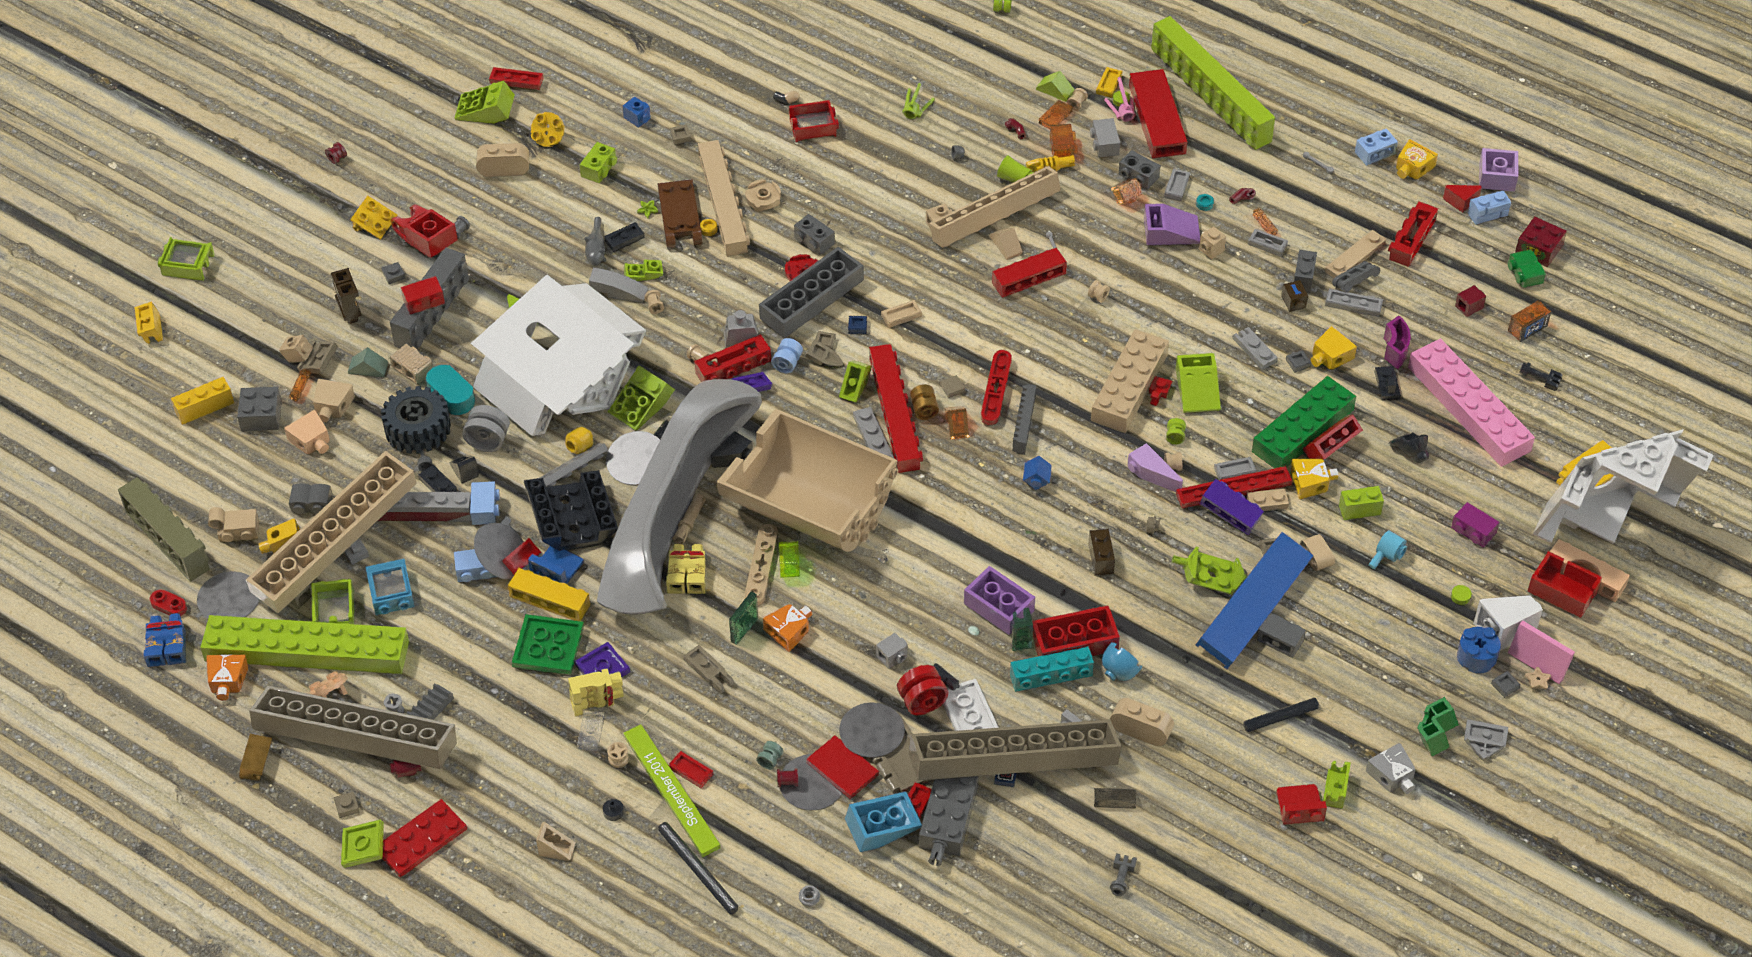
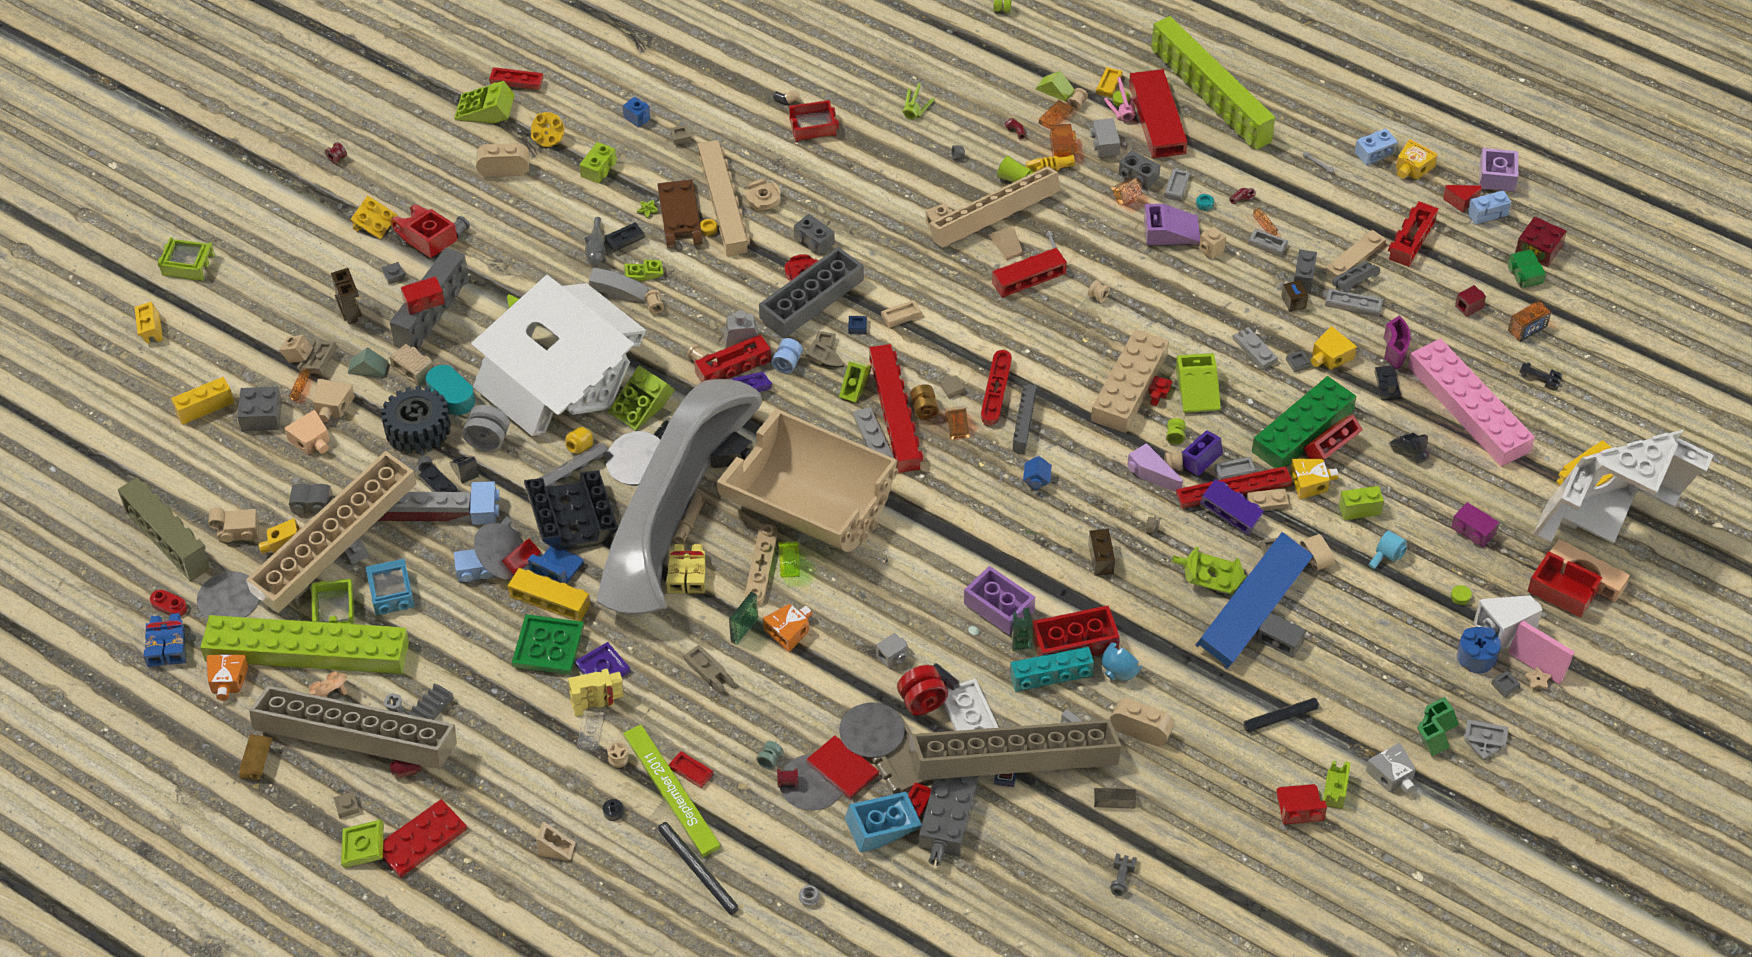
none -> dark purple brick [1181,430,1223,476]

